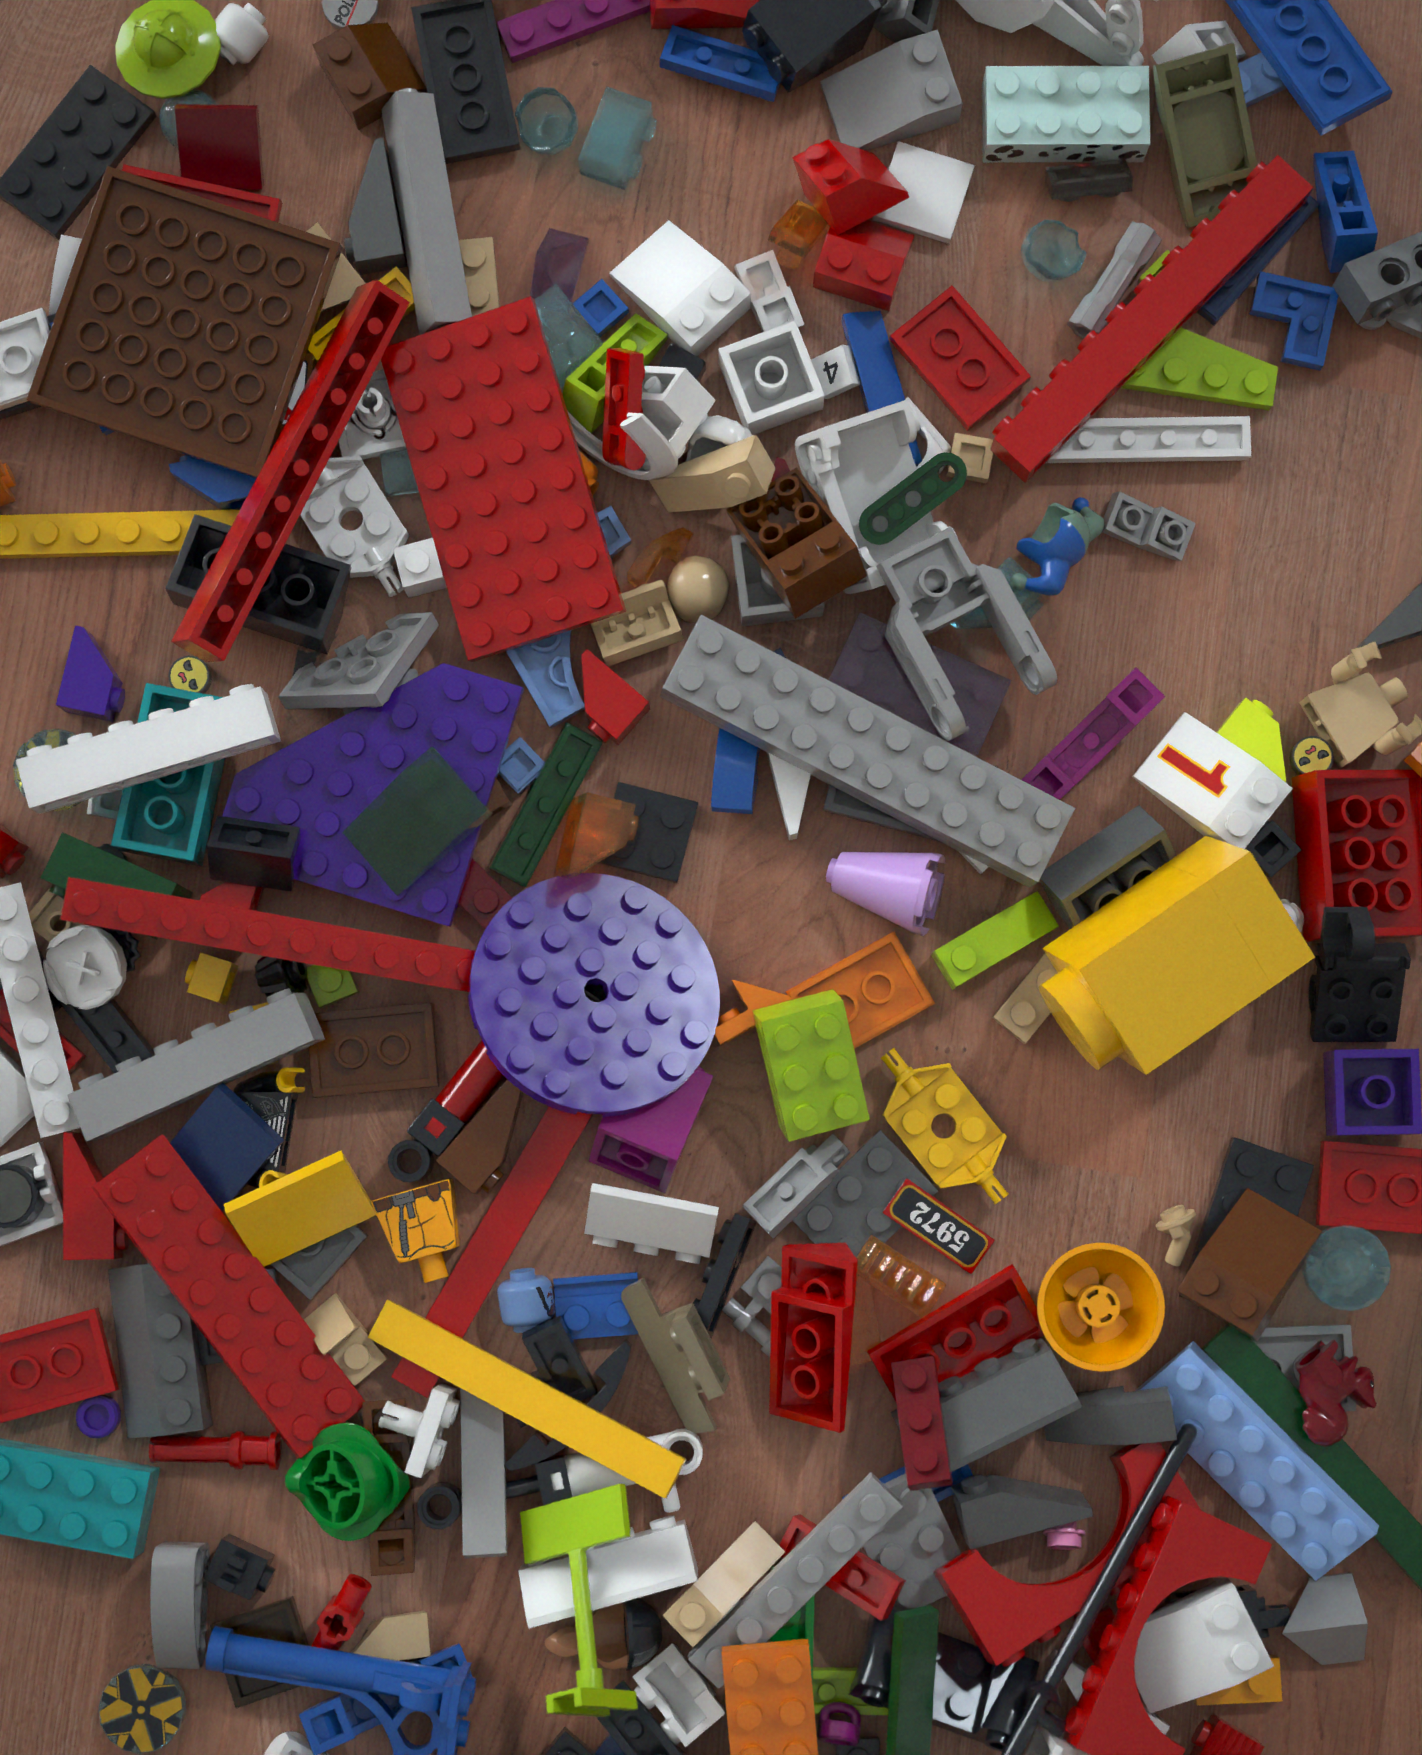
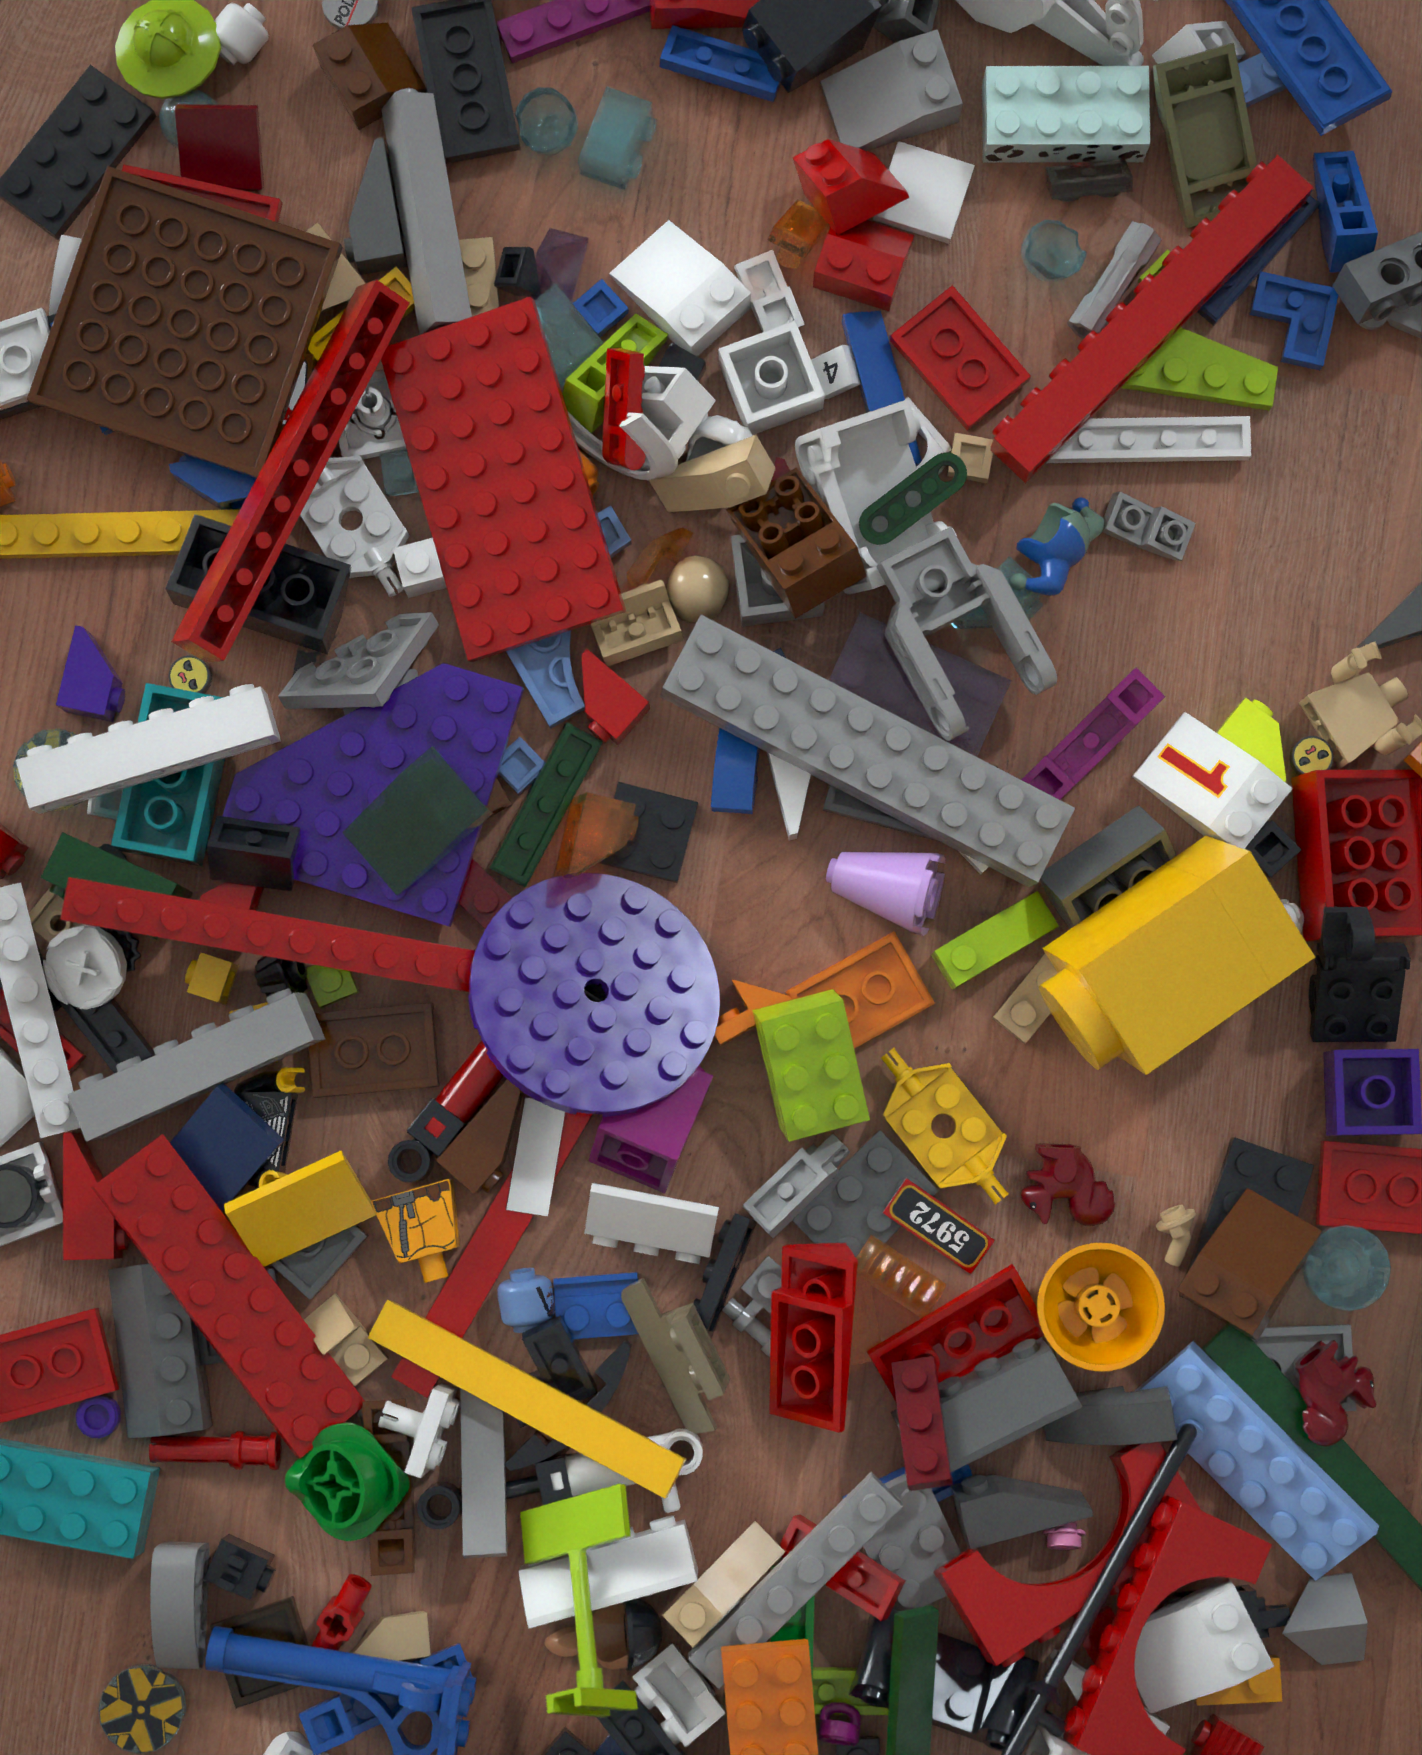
none -> black slope [494,247,540,296]
none -> white sticker [506,1098,565,1216]
none -> dark red animal [1020,1143,1116,1226]

